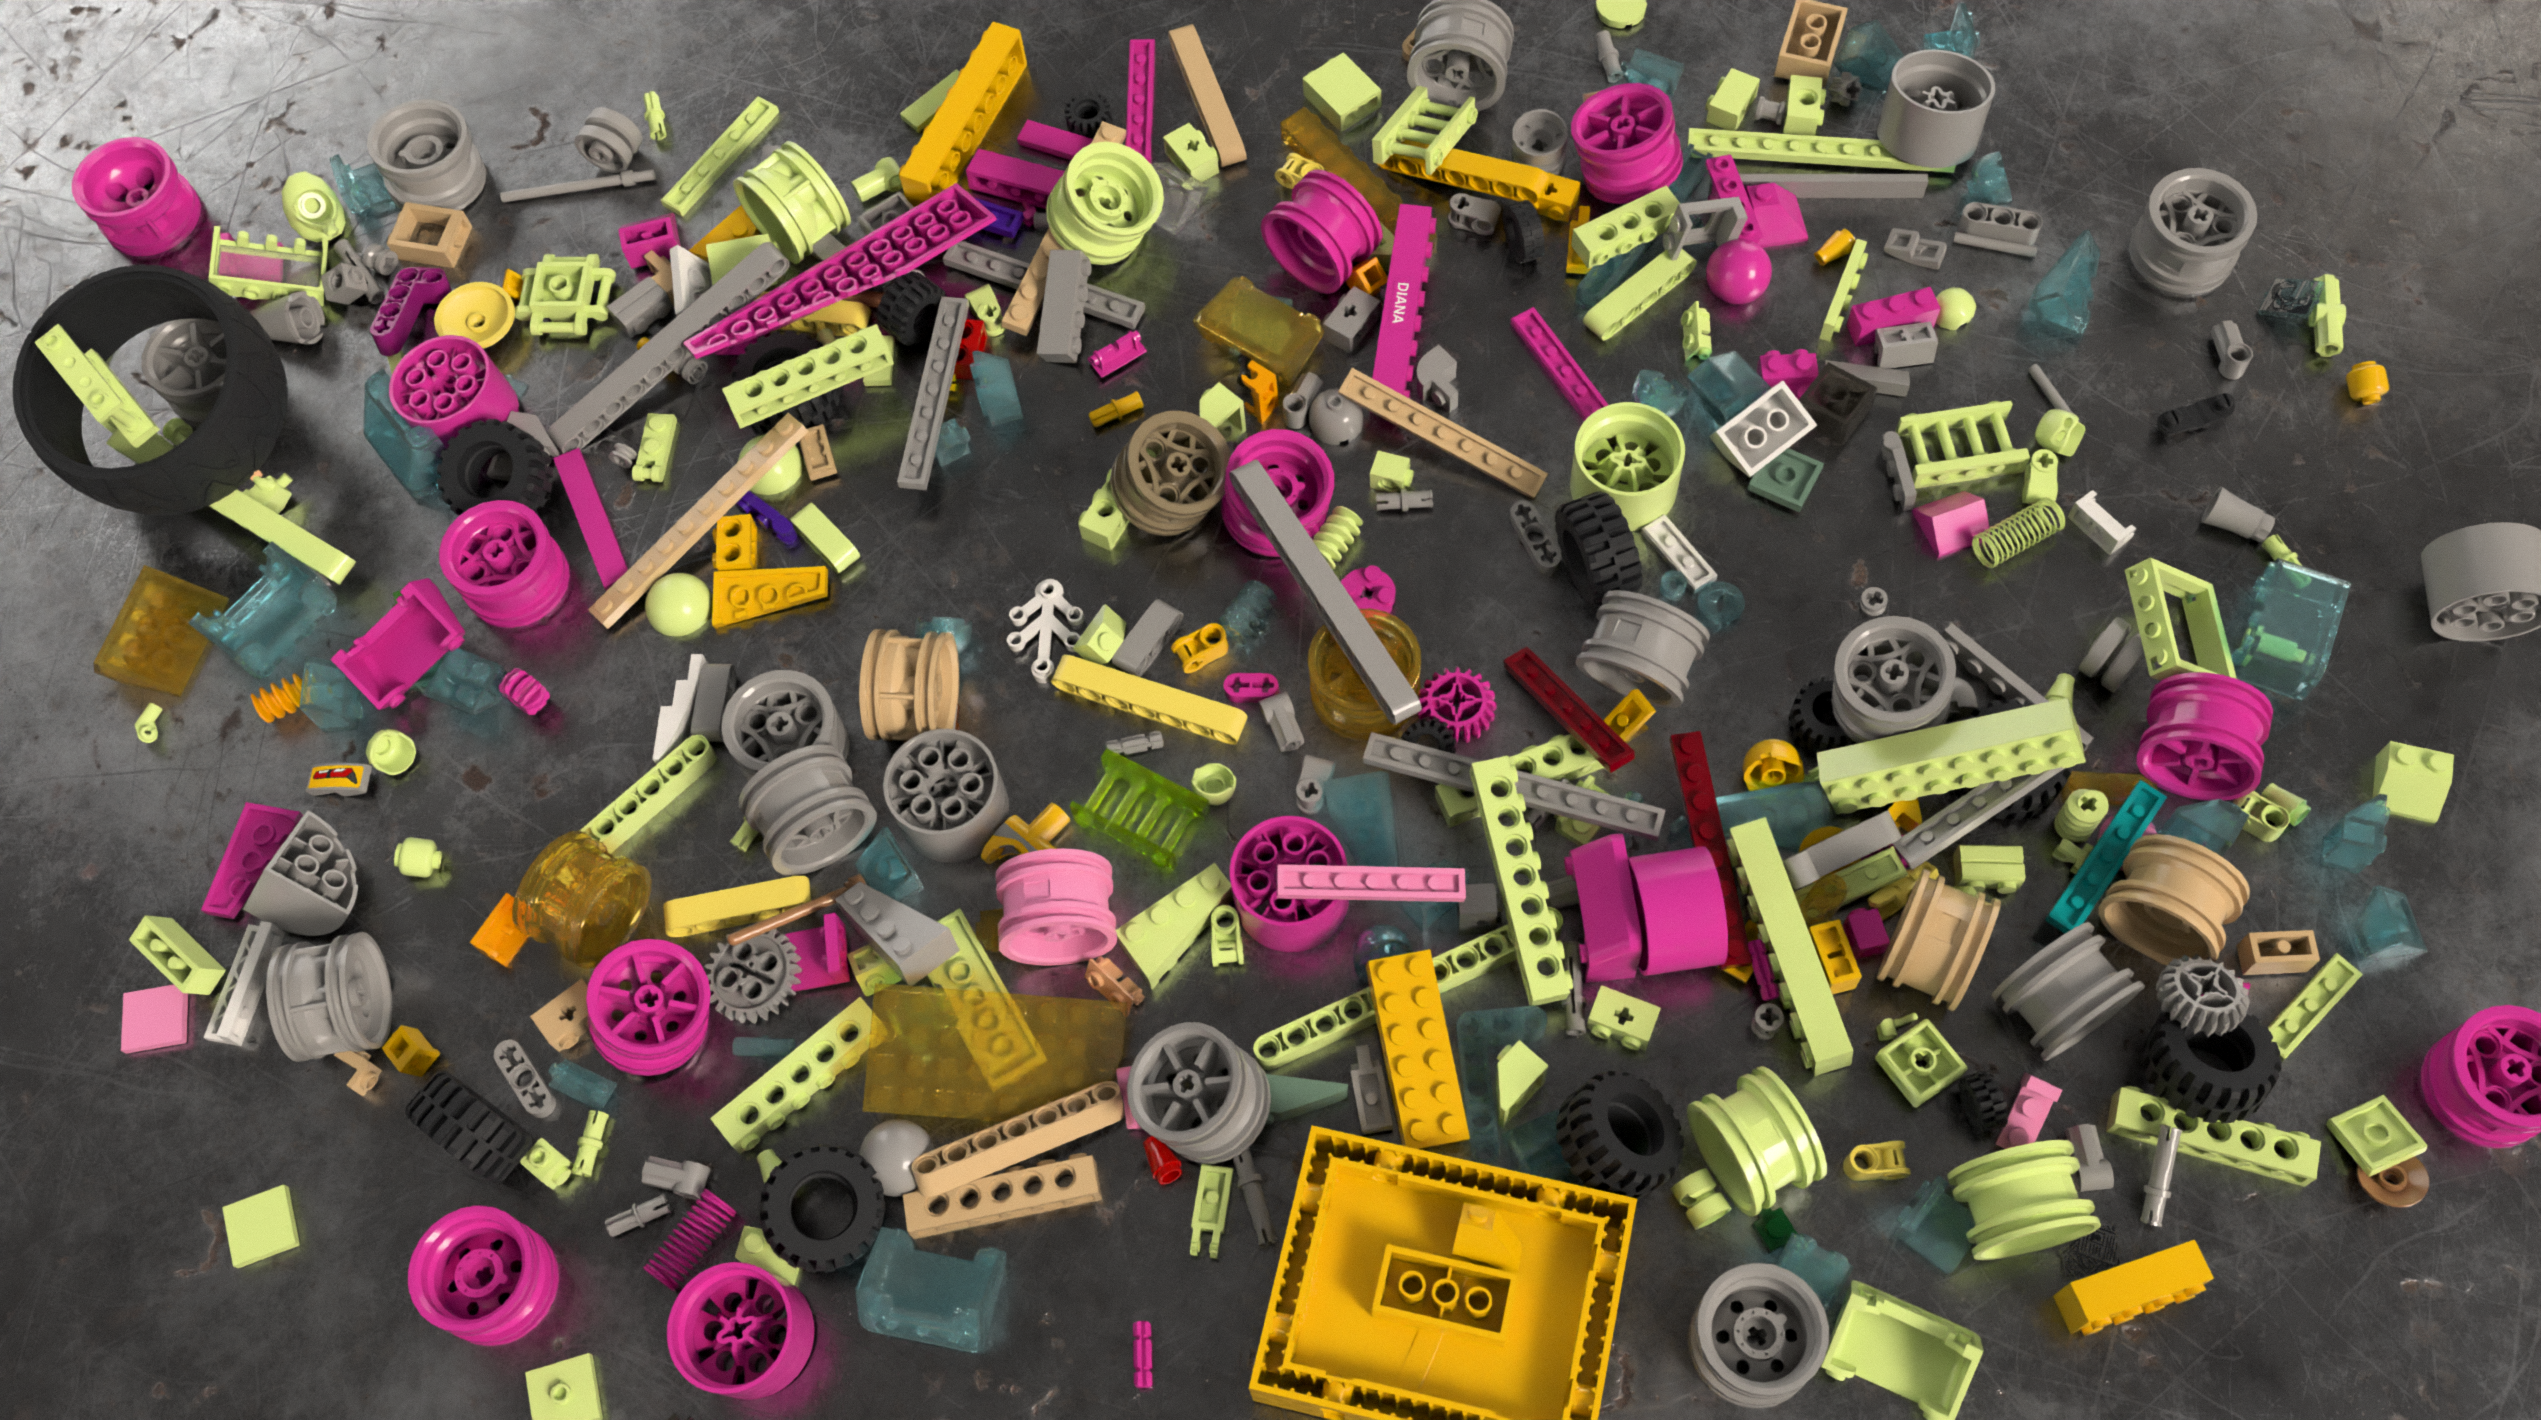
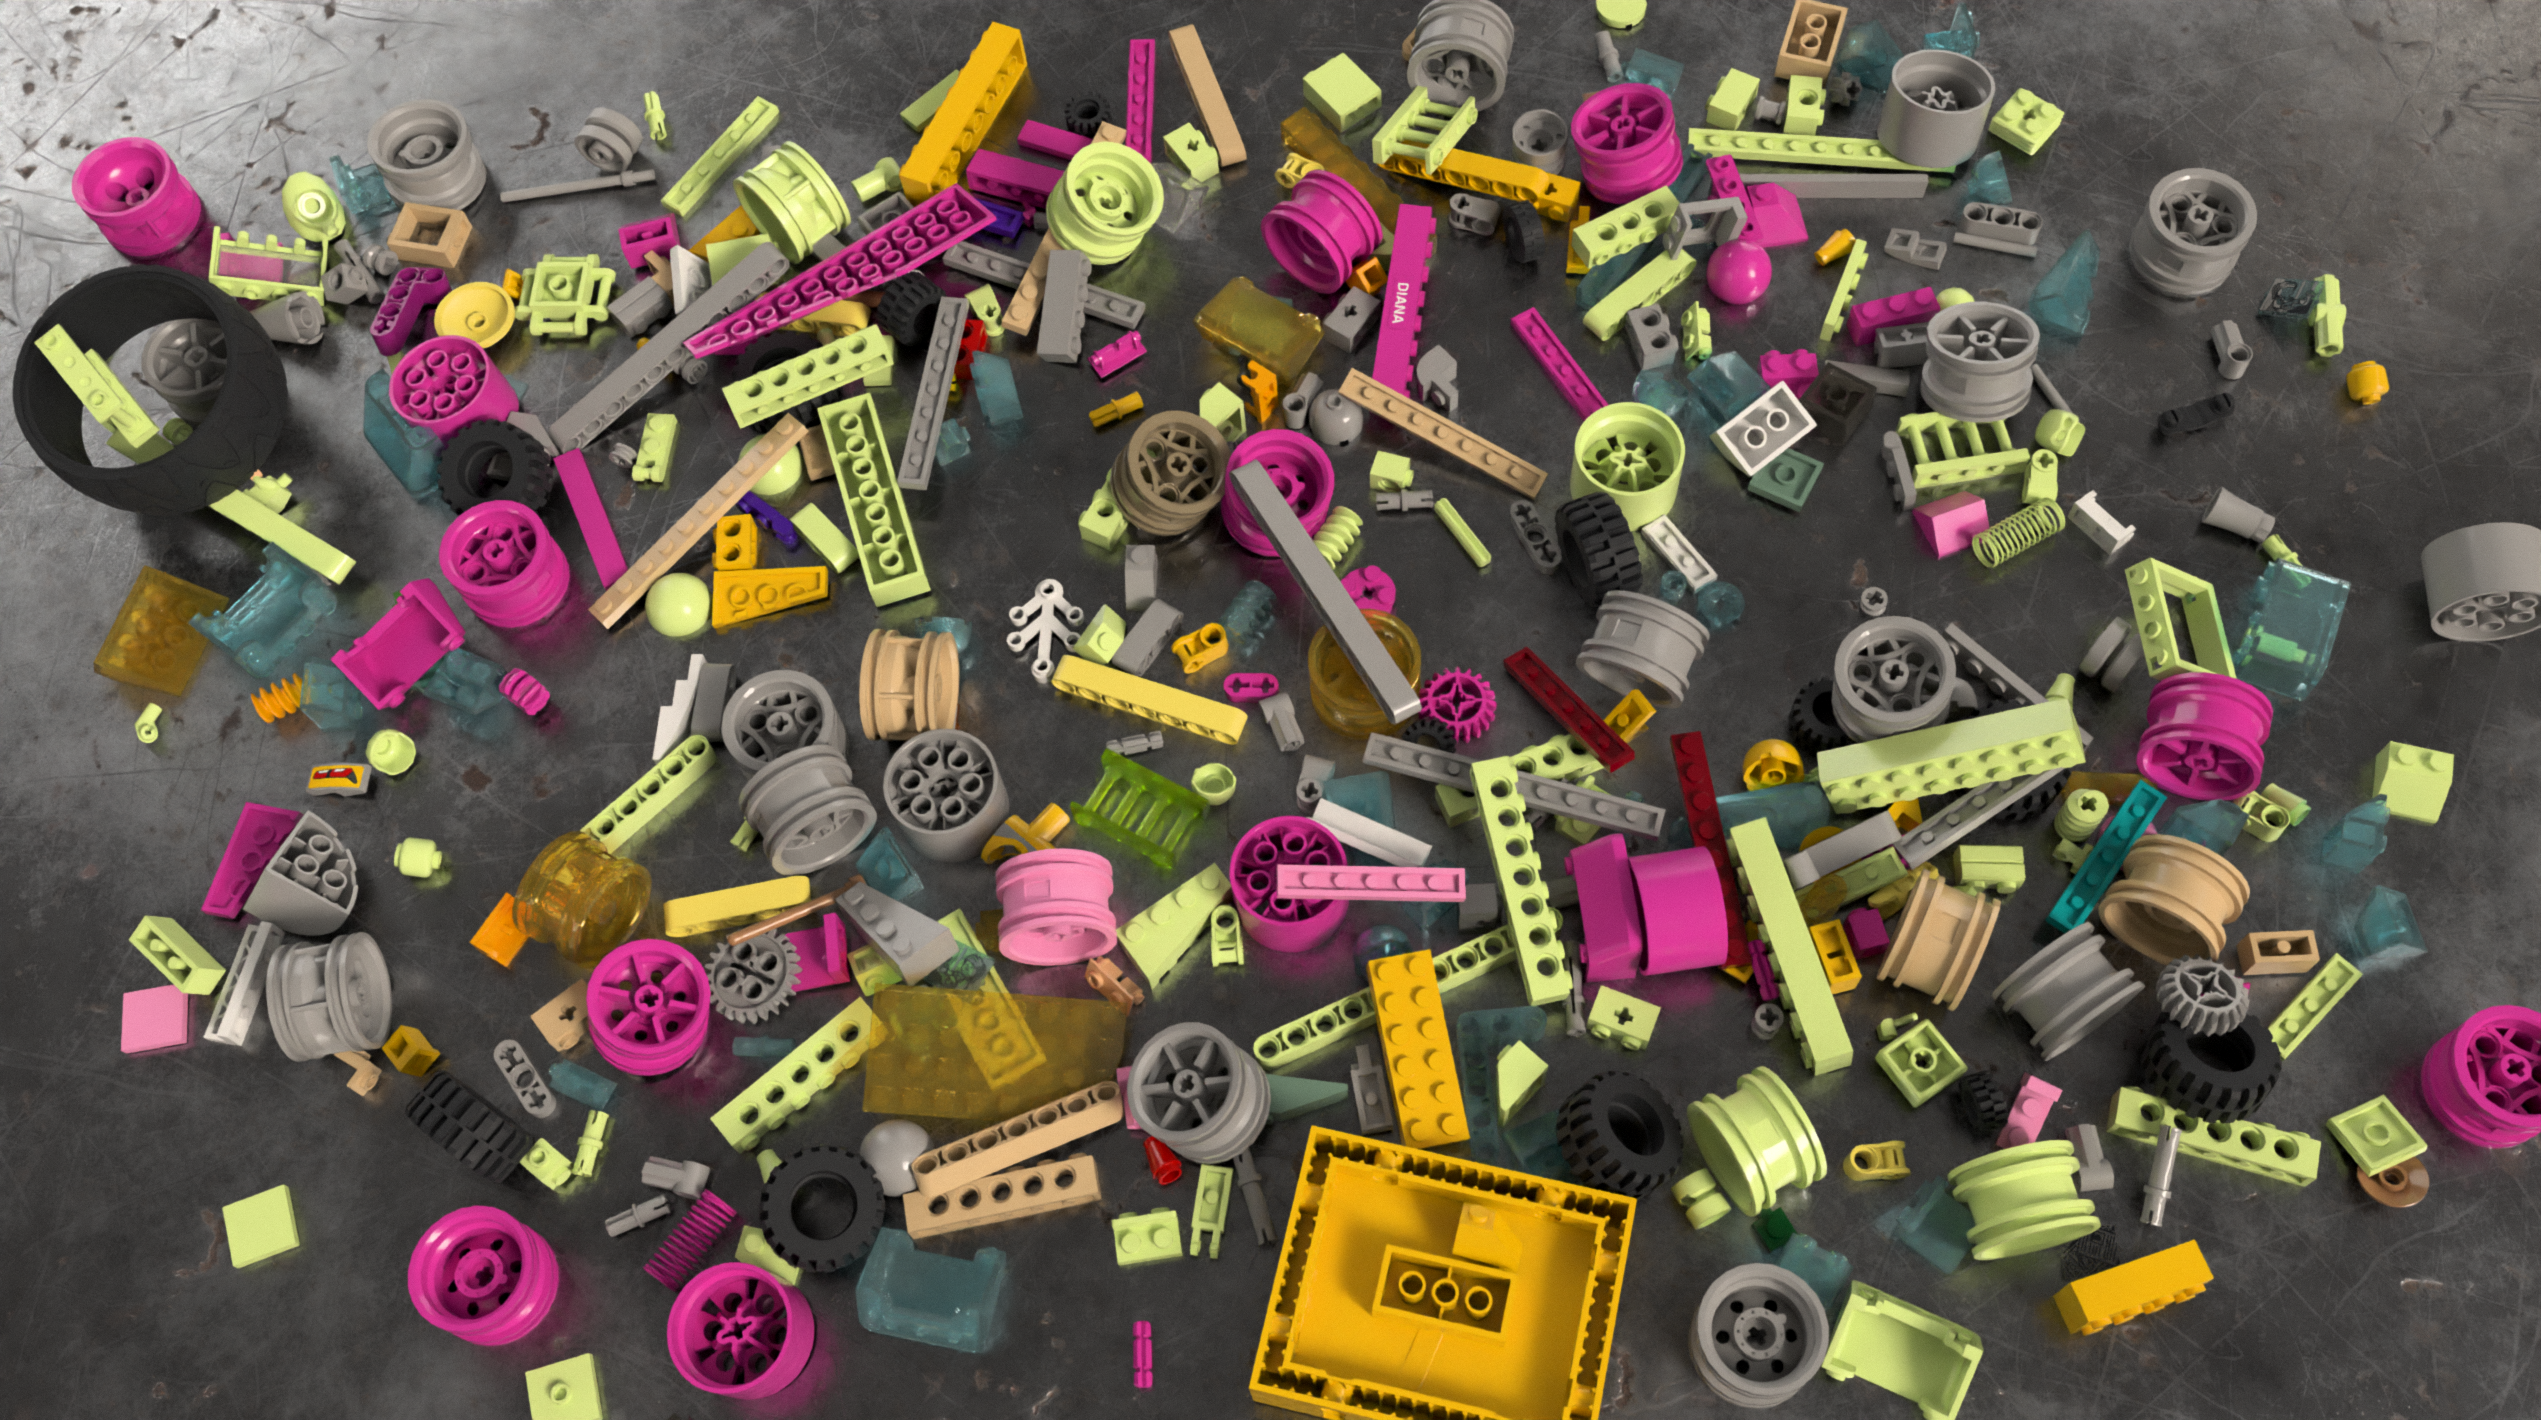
none -> yellowish green brick [817,392,931,607]
none -> clear light blue piece [923,940,995,1004]
none -> yellowish green bracket [1111,1207,1183,1265]
none -> light grey slope [1125,545,1158,611]
none -> white fence [1306,798,1432,868]
none -> yellowish green axle [1434,498,1491,567]
none -> light grey brick [1625,303,1679,371]
none -> light grey wheel [1920,302,2040,423]
none -> yellowish green brick [1988,88,2064,155]

